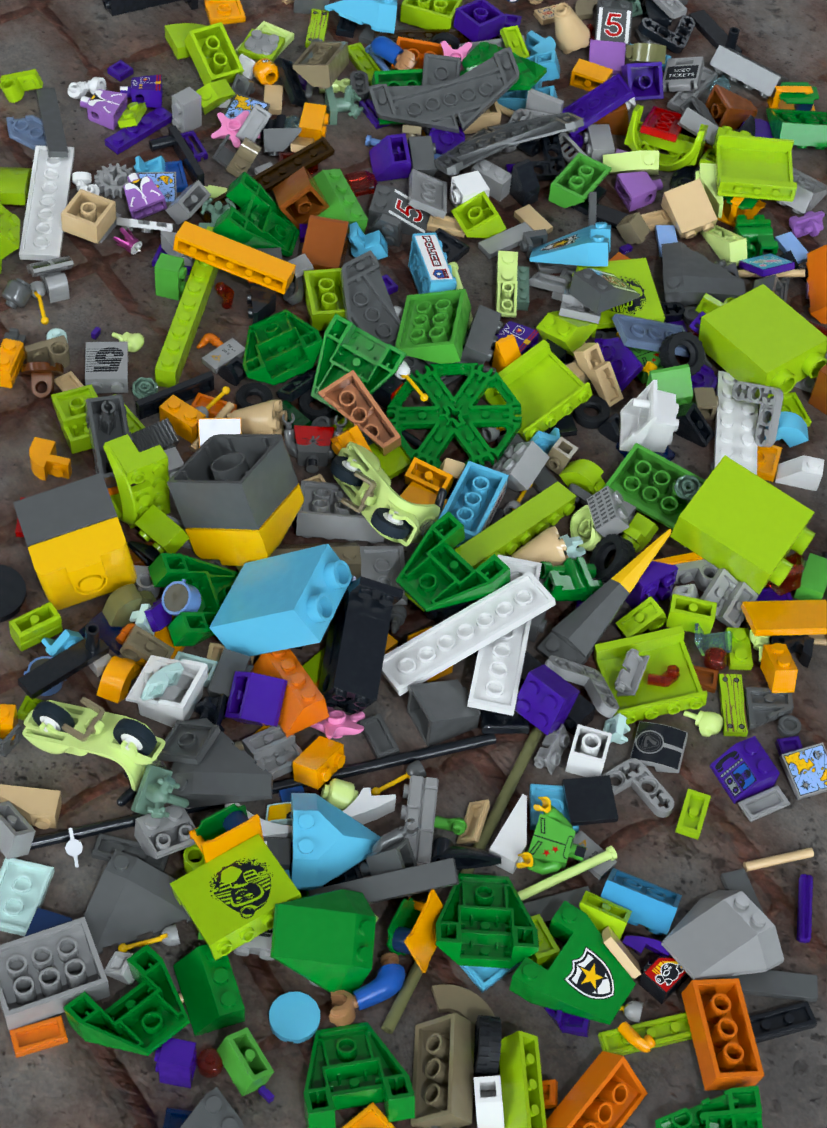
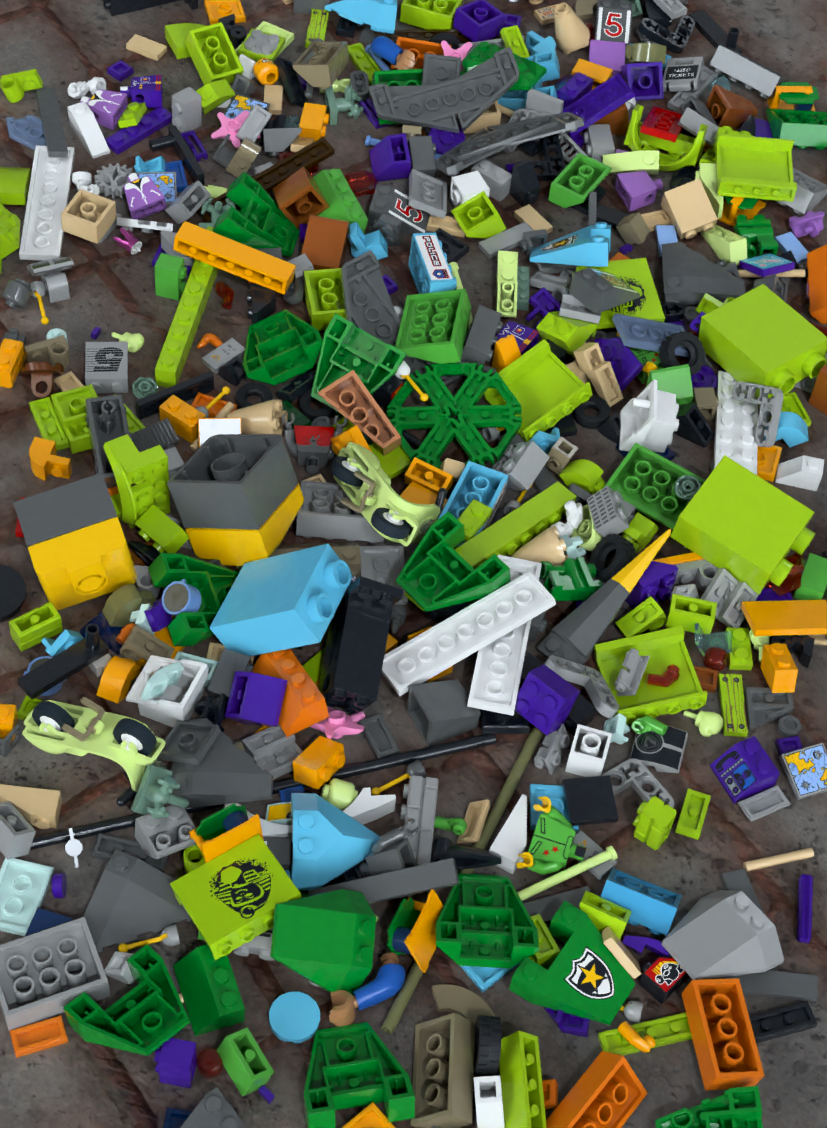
none -> lime tile [29,397,69,451]
none -> dark purple tile [52,873,67,899]
none -> white slope [67,101,110,159]
none -> tan tile [126,34,167,61]
none -> black leg [219,14,246,49]
none -> lime plate [458,499,493,541]
none -> dark purple hinge [525,287,561,330]
none -> white arm [551,500,583,539]
none -> dark purple slope [554,72,594,109]
none -> bright green arm [631,716,668,736]
none -> lime brick [633,796,677,850]

